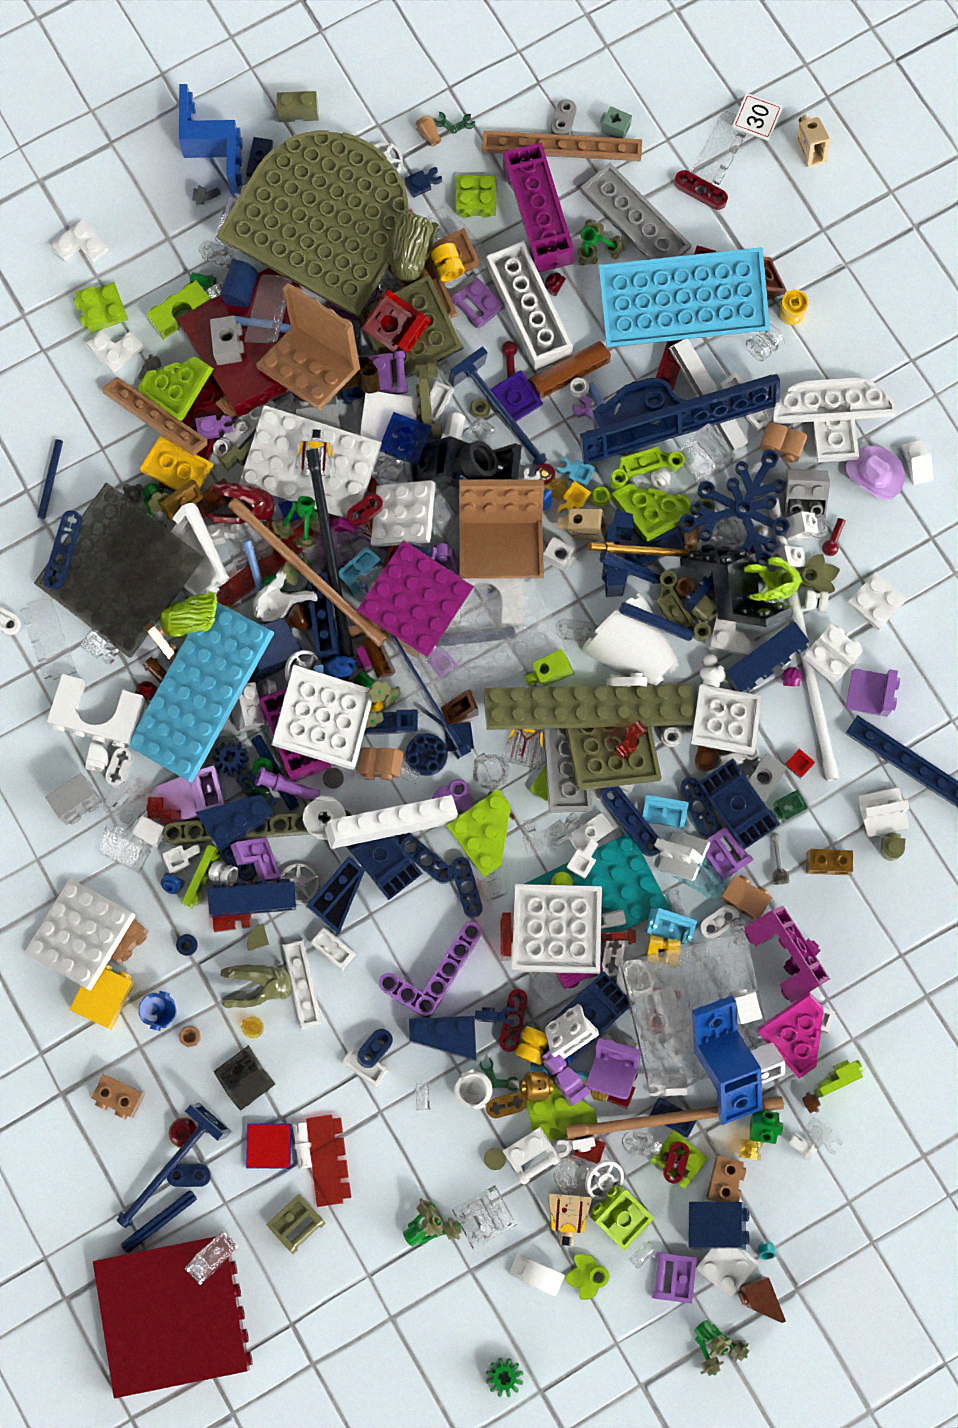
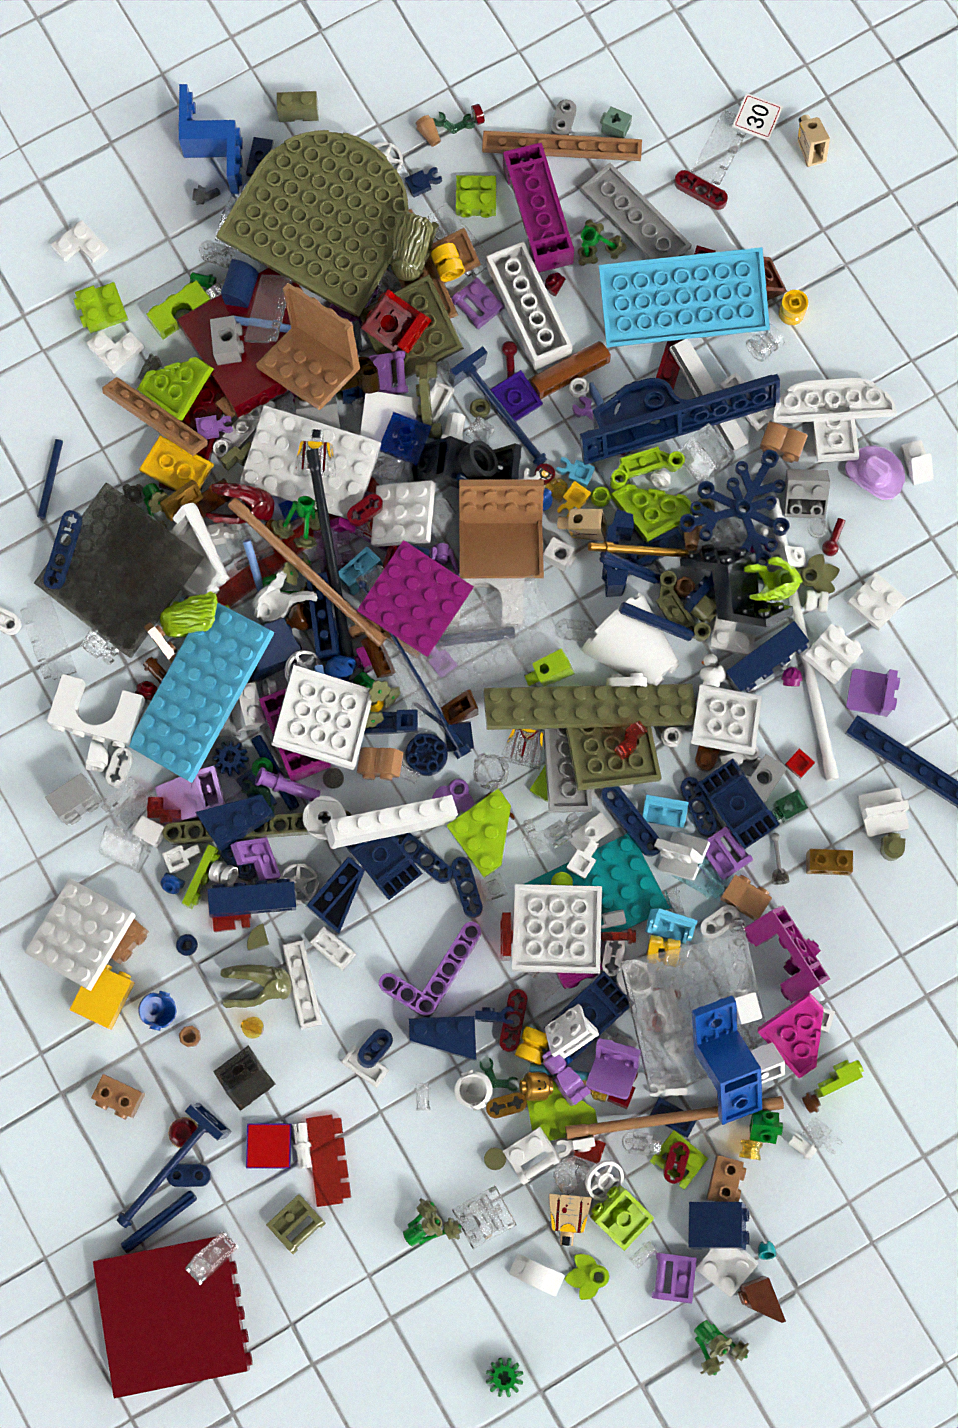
white brick [785,511,819,541] -> none
none -> dark red tile [471,104,485,125]

